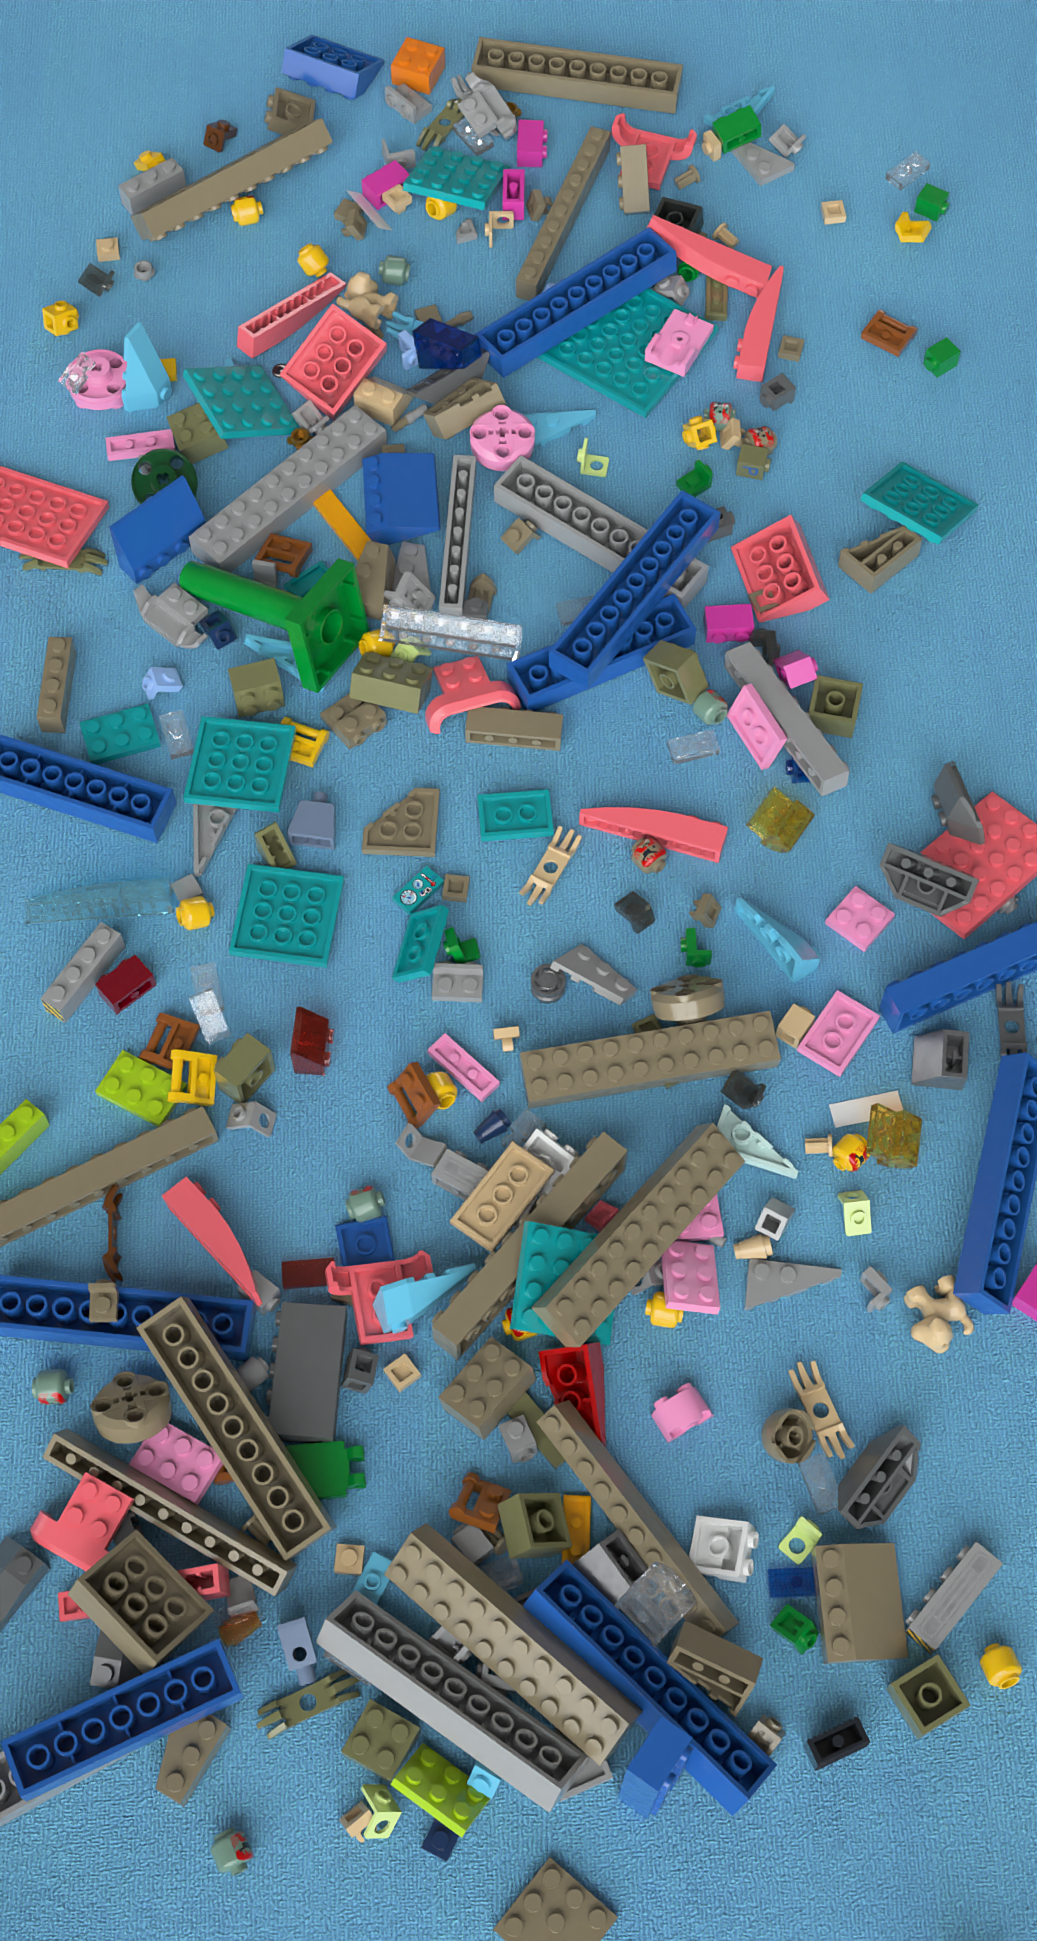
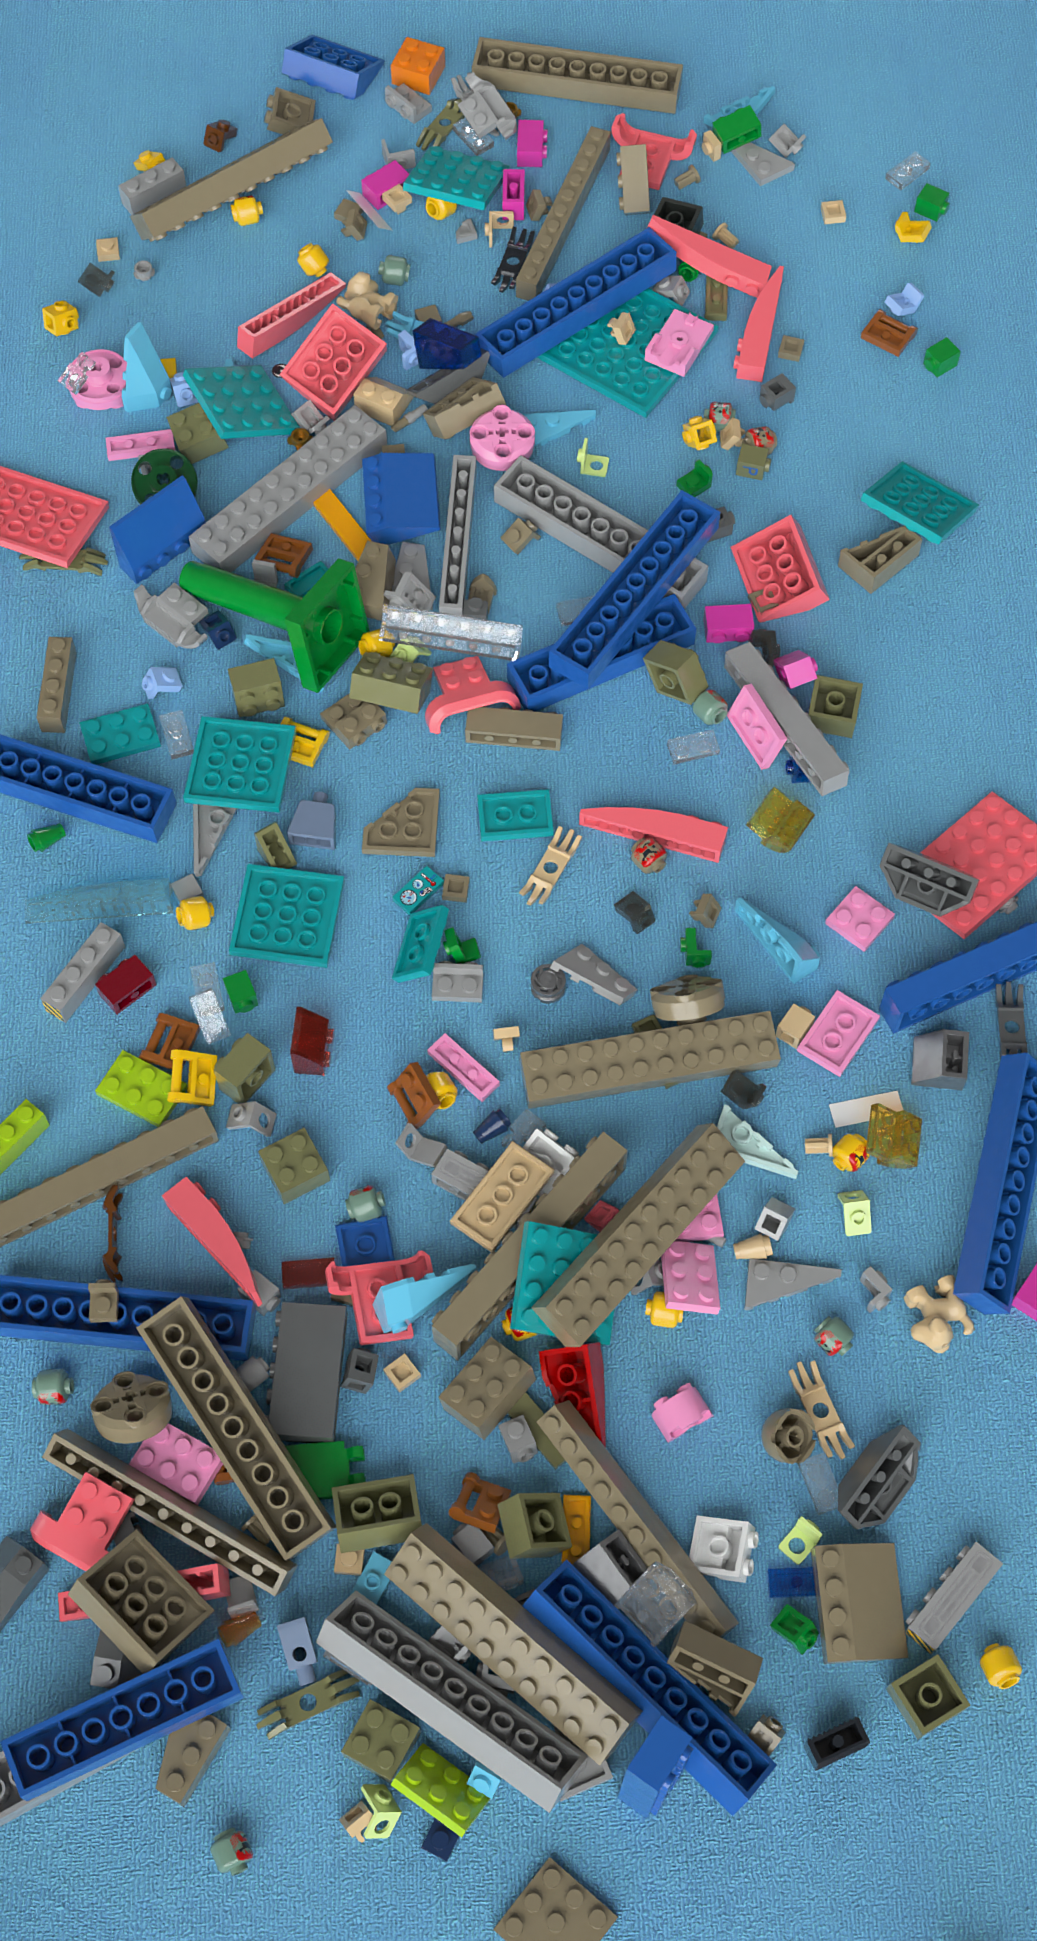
dark grey wedge [931,761,985,845] -> none
none -> green cone [27,823,66,852]
none -> light blue bracket [169,372,198,407]
none -> green brick [222,970,258,1014]
none -> light grey plate [233,1232,253,1249]
none -> olive brick [258,1128,330,1204]
none -> olive brick [332,1474,422,1553]
none -> black piece [491,226,535,293]
none -> tan tile [607,312,636,345]
none -> sand green head [814,1316,854,1356]
none -> light blue bracket [885,283,924,316]

